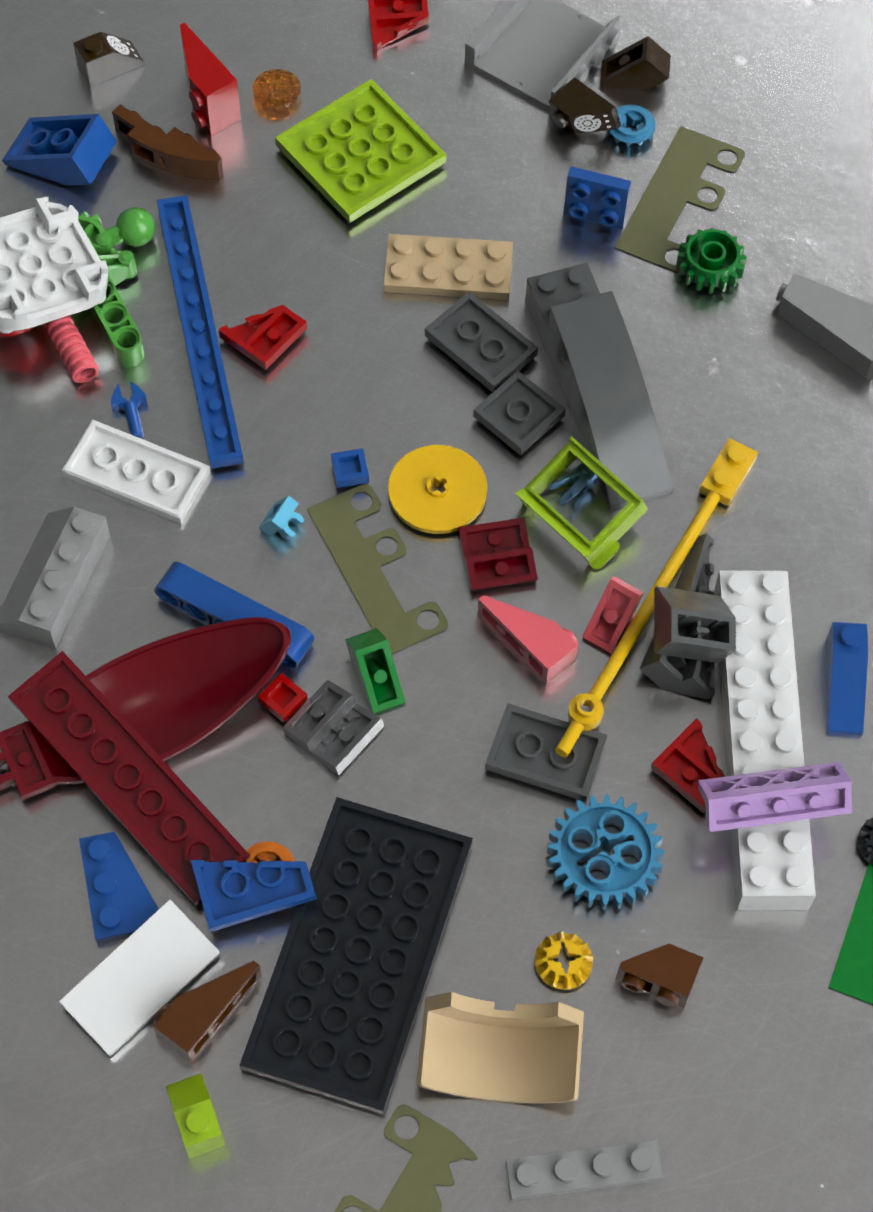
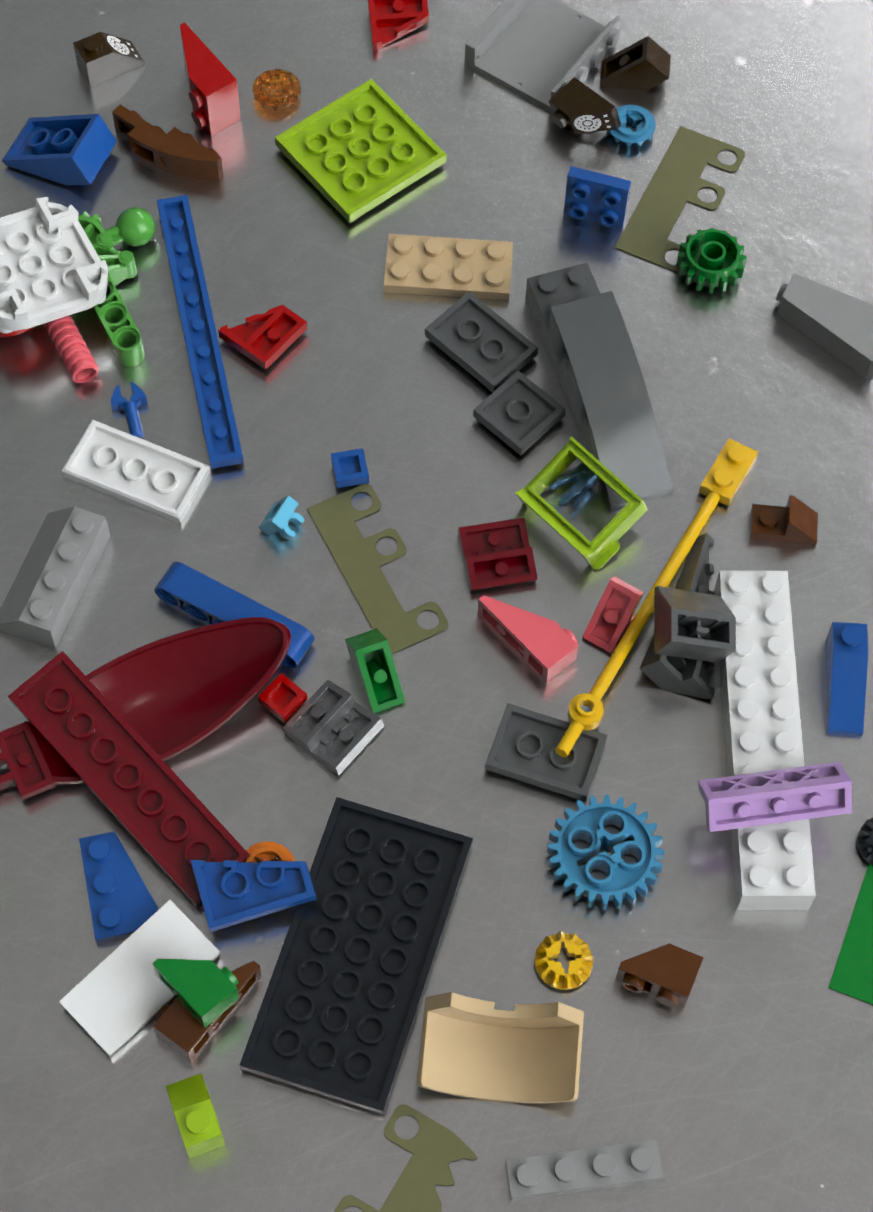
yellow piece [388,445,487,534] -> none
red wing [651,718,725,814] -> none
none -> green slope [152,959,239,1028]
none -> reddish brown slope [750,495,818,545]

